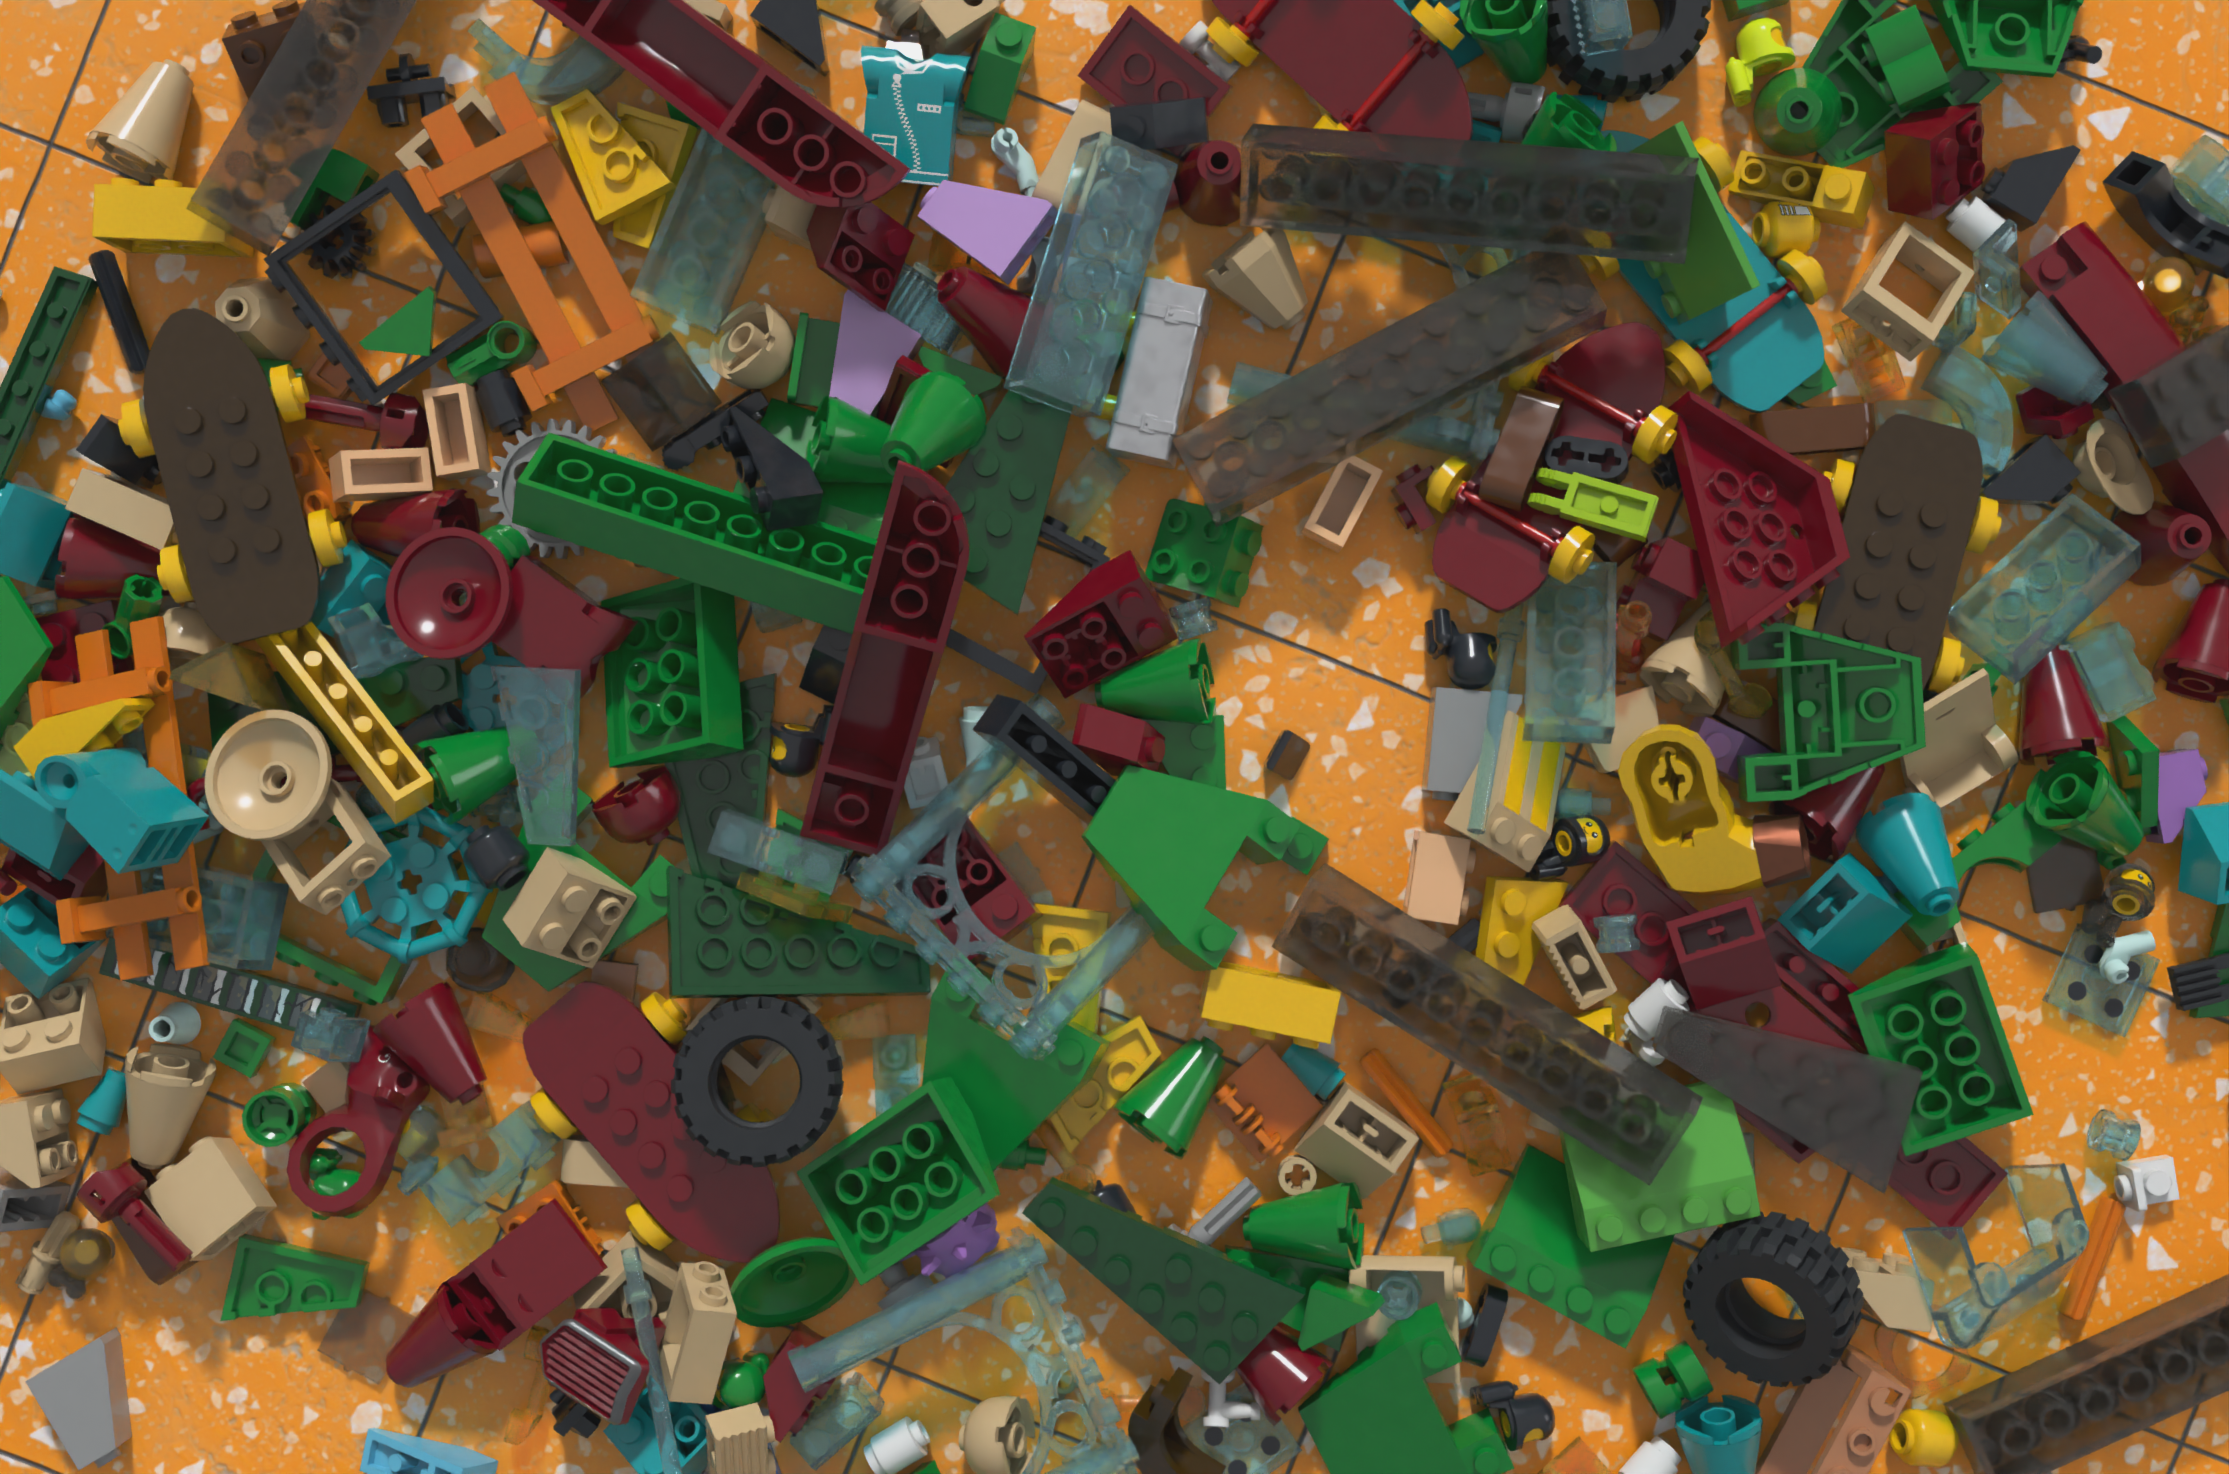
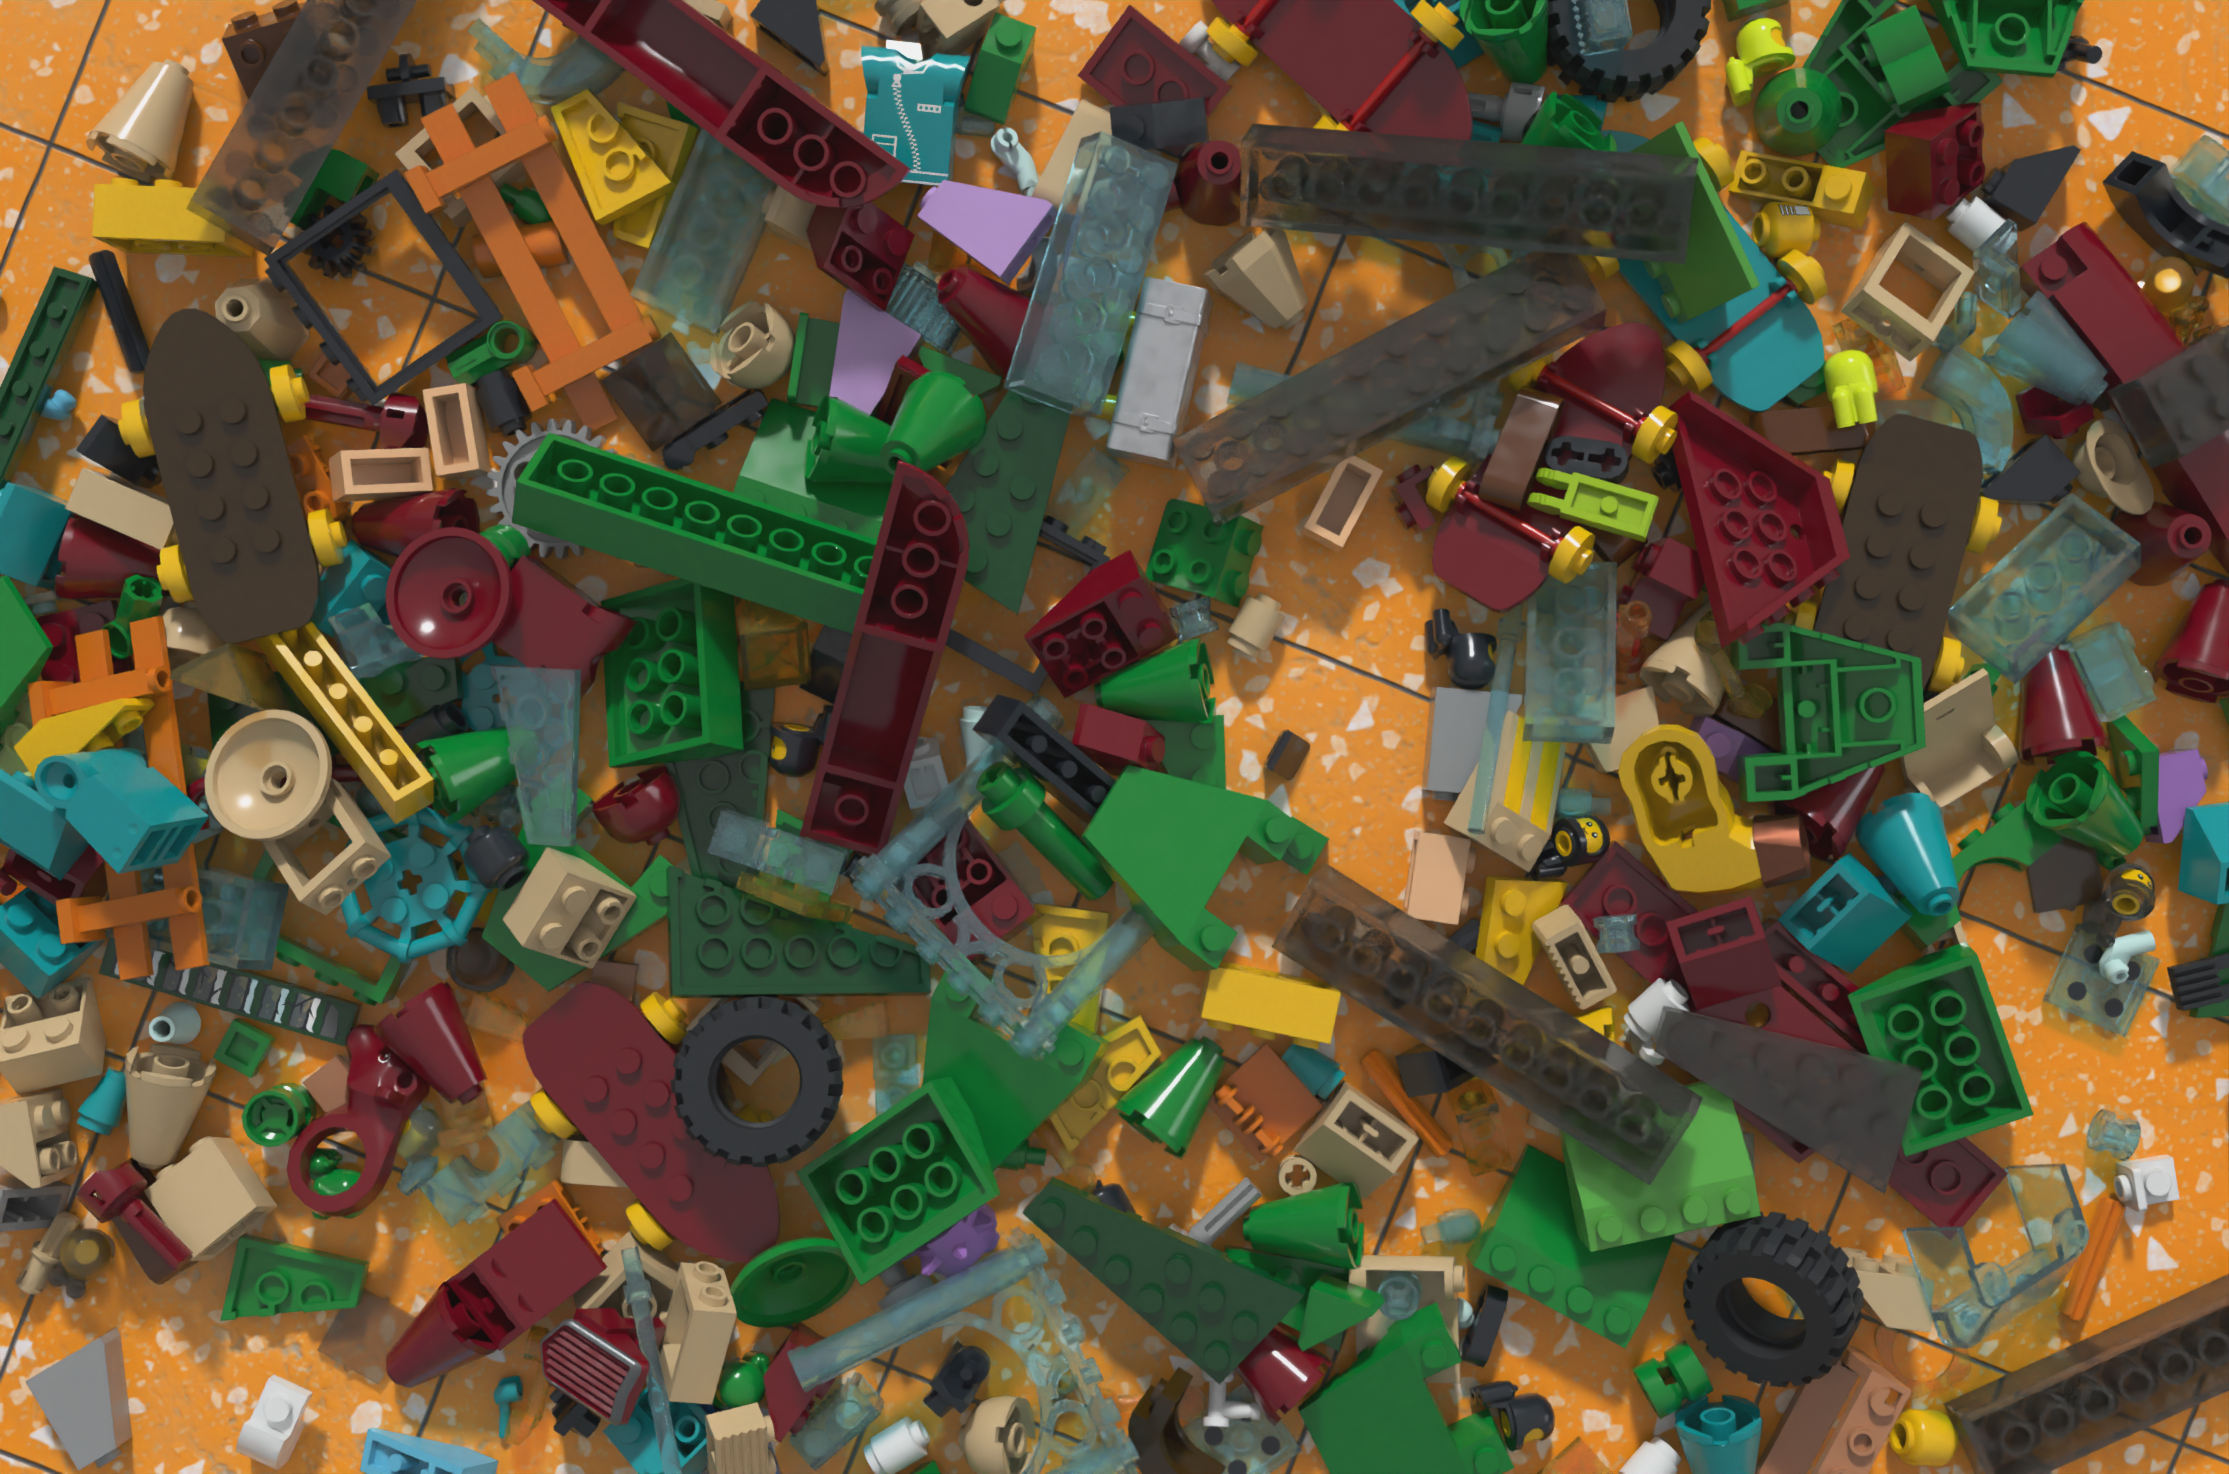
clear light blue brick [291,1007,371,1062] -> none
green slope [359,286,436,356] -> none
black slope [721,407,823,531] -> none
none -> white brick [236,1375,313,1470]
none -> teal hand [494,1376,523,1438]
none -> clear yellow slope [735,596,812,690]
none -> black hips [923,1341,991,1418]
none -> green piece [976,761,1114,901]
none -> tan brick [1227,592,1285,659]
none -> black slope [1395,1025,1497,1098]
none -> neon yellow piece [1823,350,1878,429]

